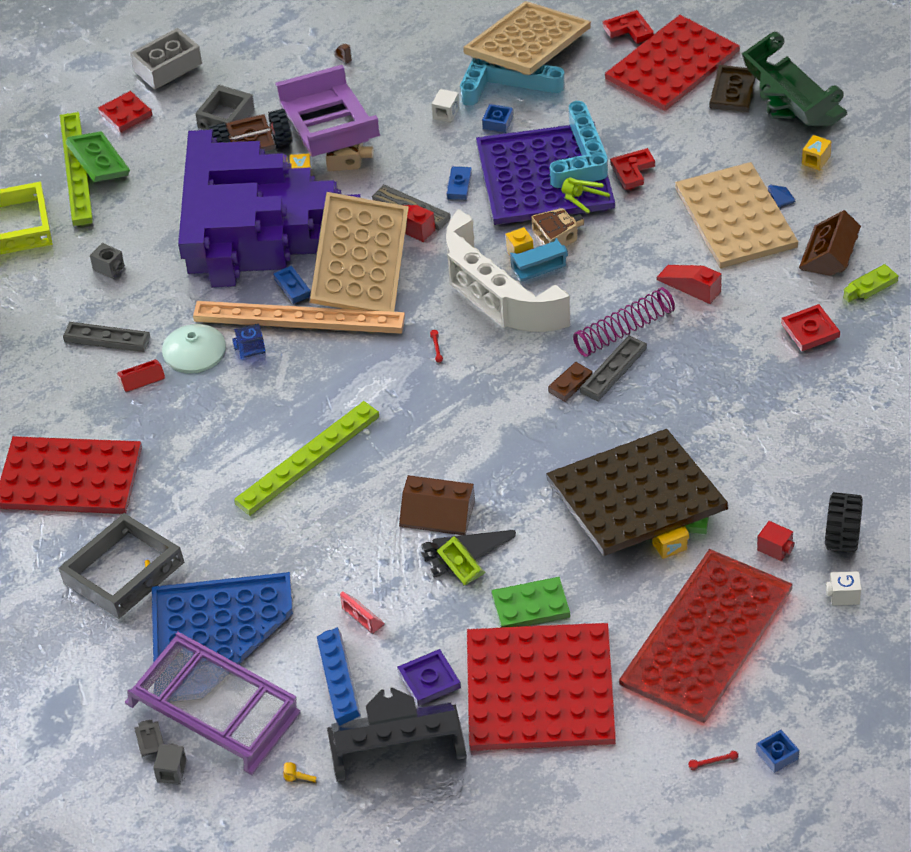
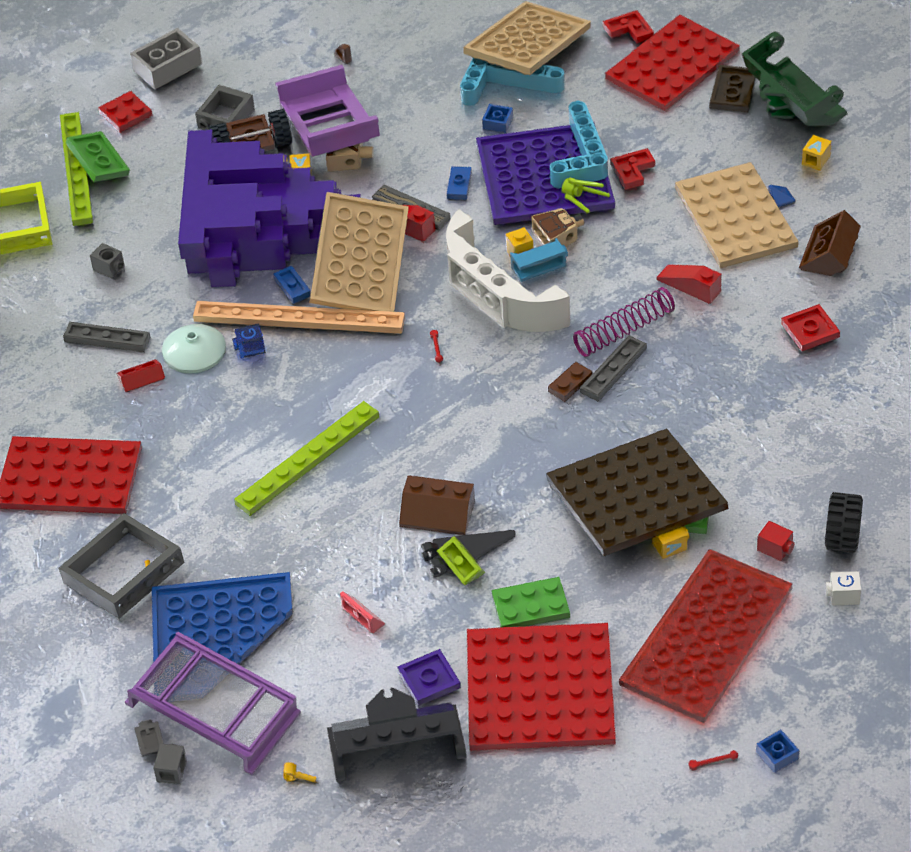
blue plate [316,627,361,726] -> none
white brick [432,89,460,122] -> none
lime hinge [843,264,899,303] -> none

